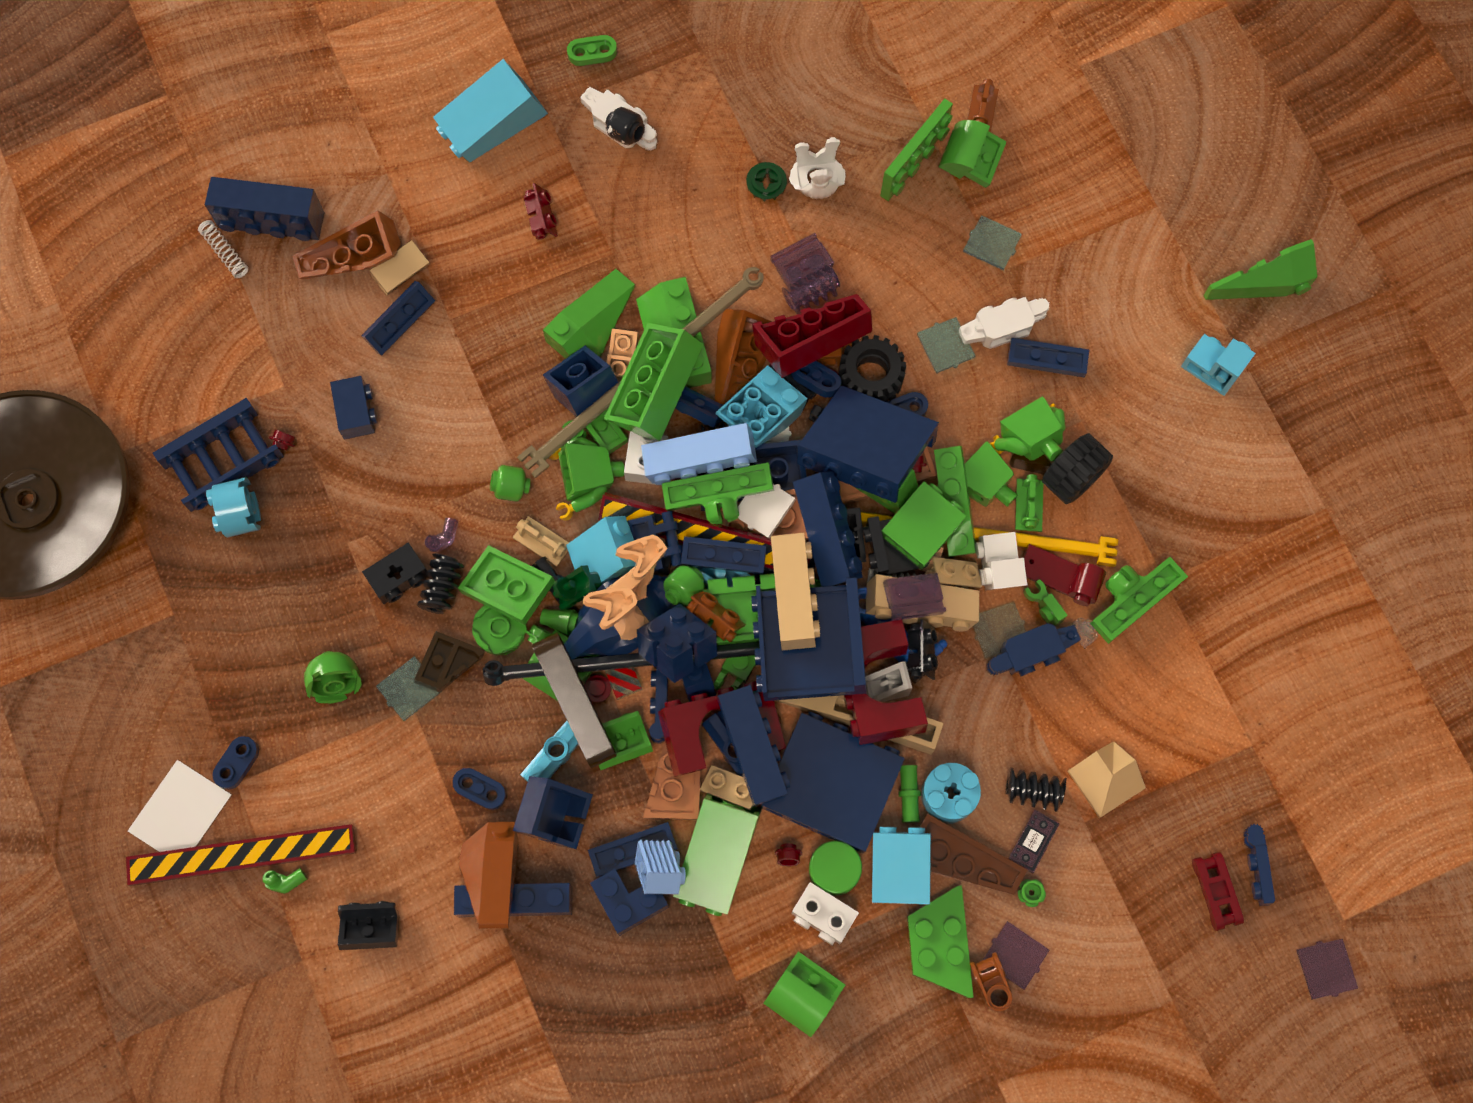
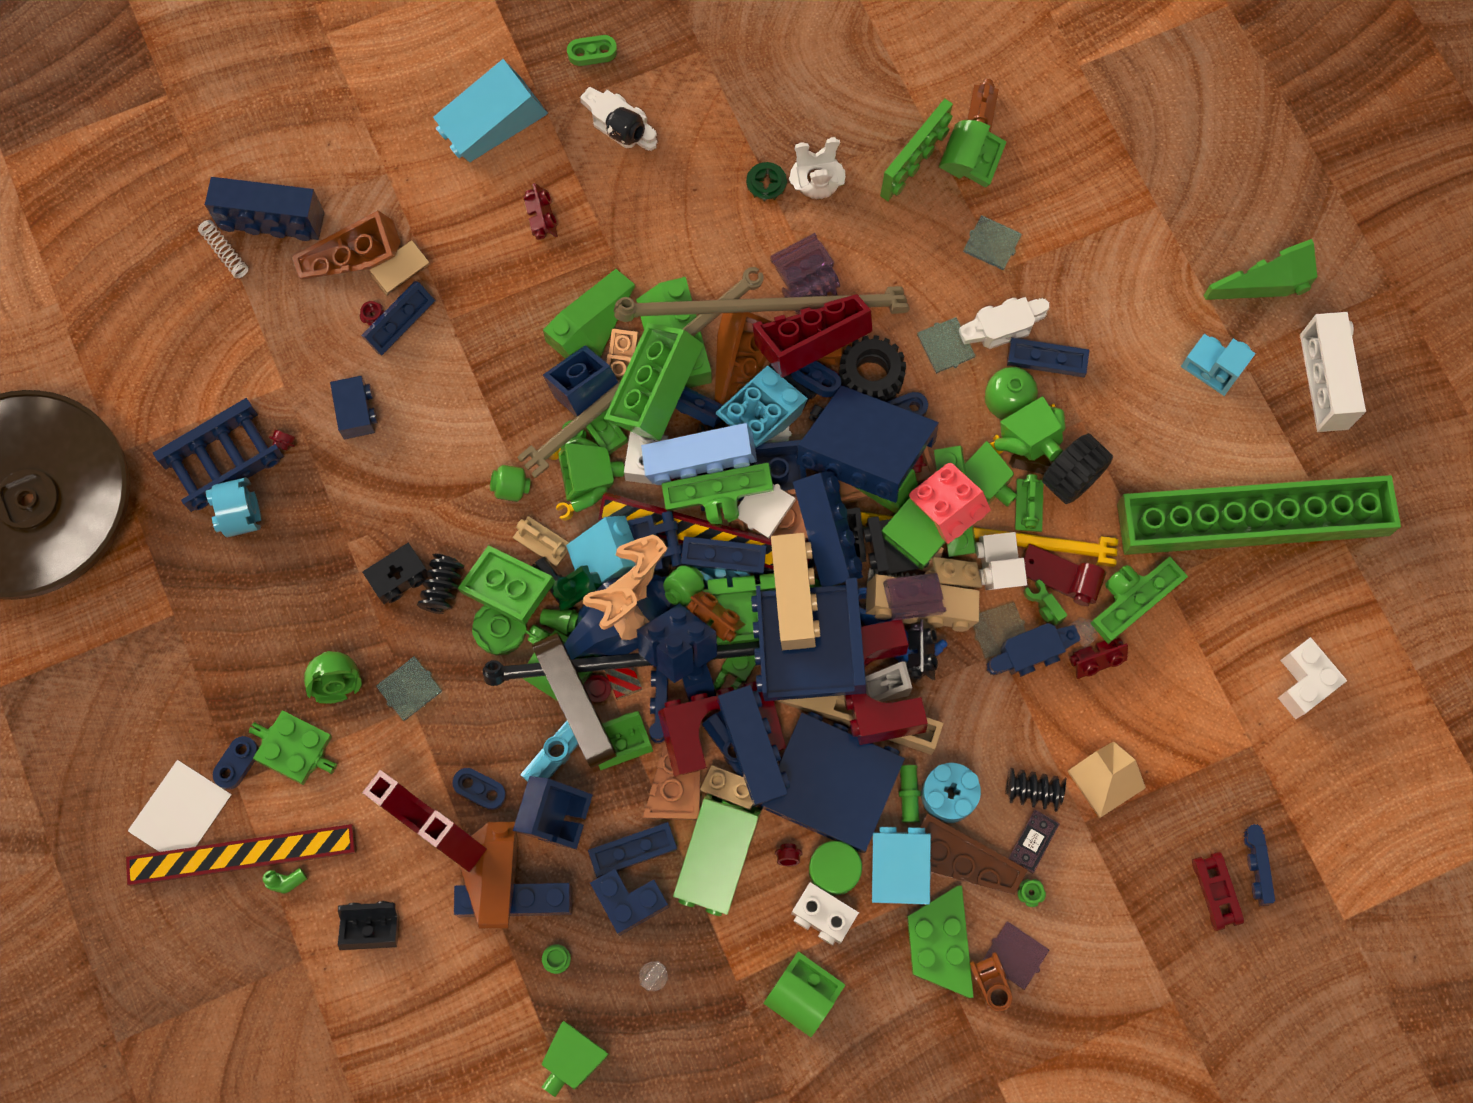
dark brown wing [414,631,485,693] -> none
arm [425,518,458,552] -> none
light blue brick [635,840,686,894] -> none
piece [1296,939,1358,1000] -> none
none -> bright green plate [249,710,337,785]
none -> dark red plate [359,301,385,326]
none -> dark red arch [362,770,487,873]
none -> bright green torso [541,1021,610,1097]
none -> bright green plate [542,944,571,974]
none -> dark tan hinge [613,286,910,322]
none -> clear plate [639,961,668,991]
none -> coral bracket [909,463,991,544]
none -> bright green cylinder [985,367,1038,419]
none -> dark red hinge [1069,637,1128,679]
none -> bright green brick [1117,475,1401,555]
none -> white brick [1278,637,1347,719]
none -> white brick [1300,312,1366,432]

